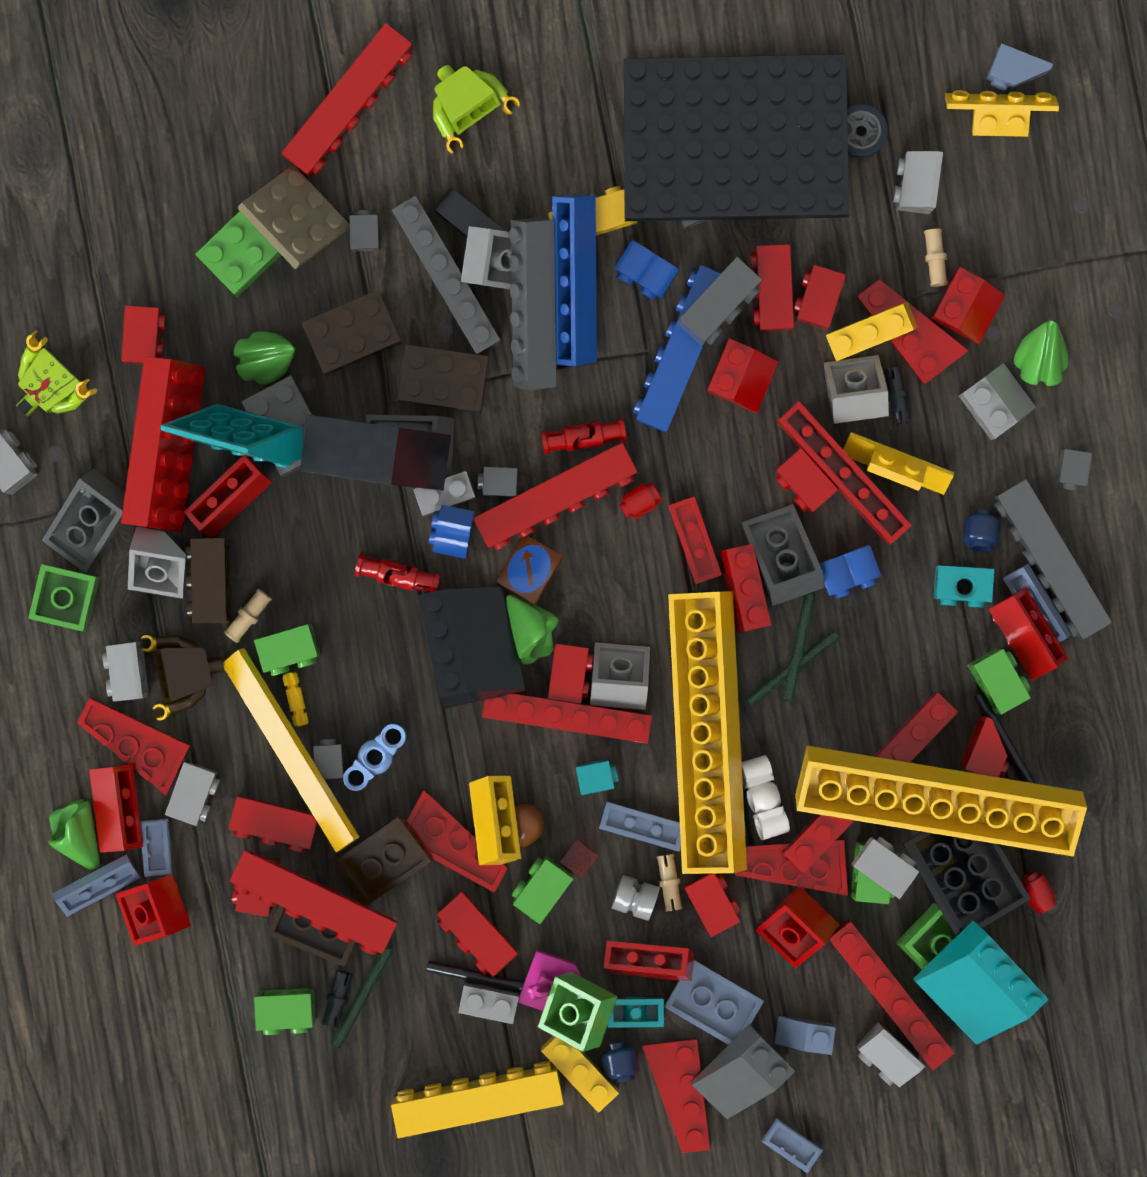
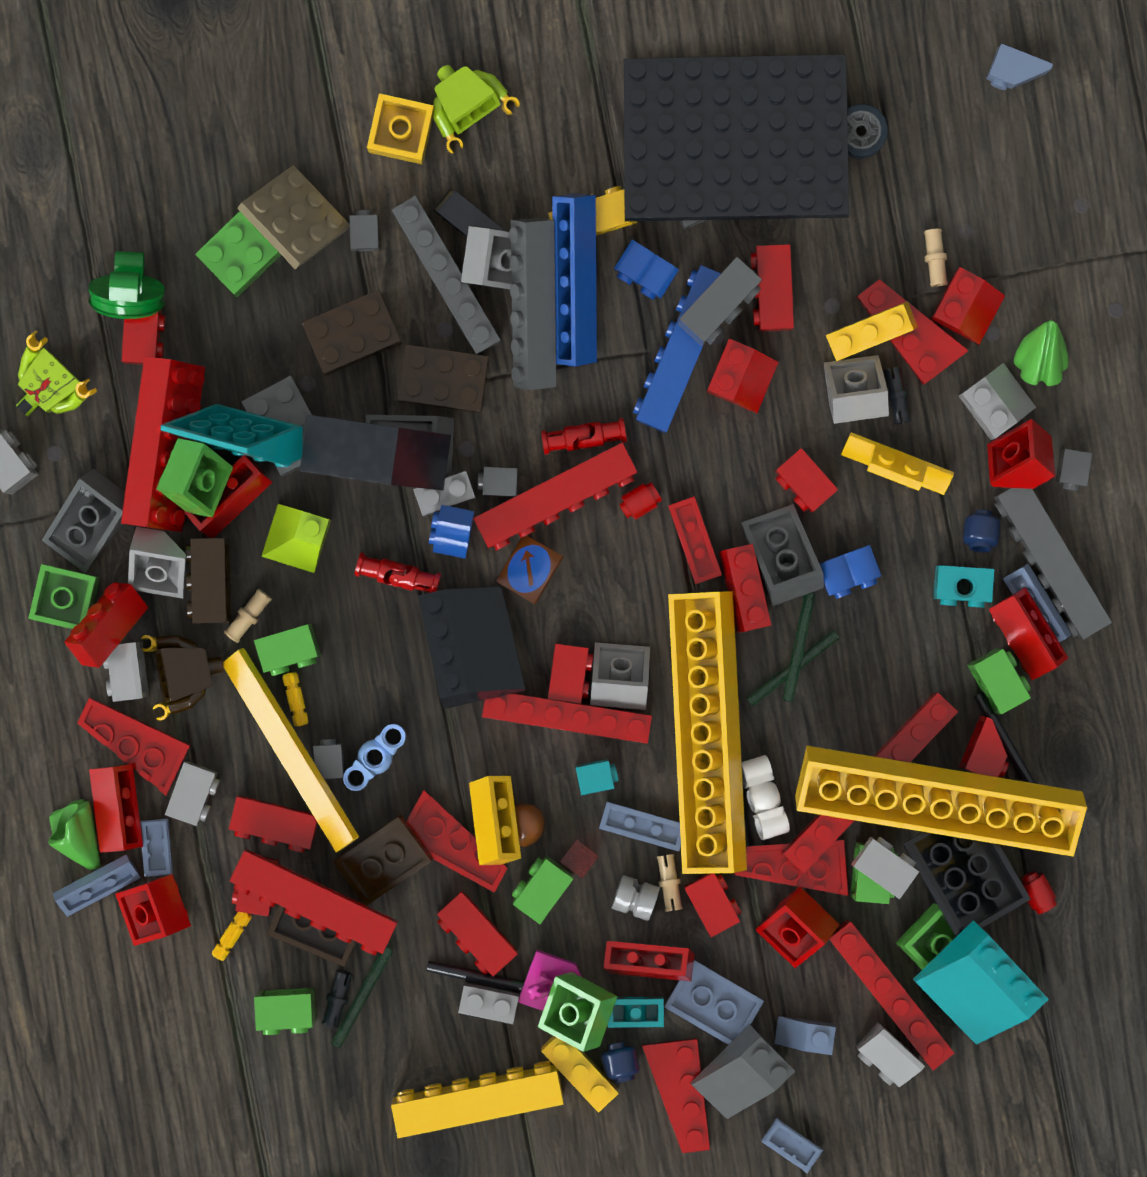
bright green hat [234,331,295,386] -> none
red brick [281,23,413,178] -> none
bright green hat [506,594,558,664] -> none
red brick [776,402,912,545] -> none
red brick [793,265,846,330] -> none
light grey slope [893,151,943,214] -> none
yellow bracket [945,90,1059,137] -> none
none -> red brick [64,582,148,668]
none -> green piece [88,251,165,319]
none -> bright green brick [157,438,233,517]
none -> yellow axle [212,912,252,961]
none -> lime slope [261,504,331,573]
none -> yellow brick [367,93,434,165]
none -> red slope [987,419,1055,489]

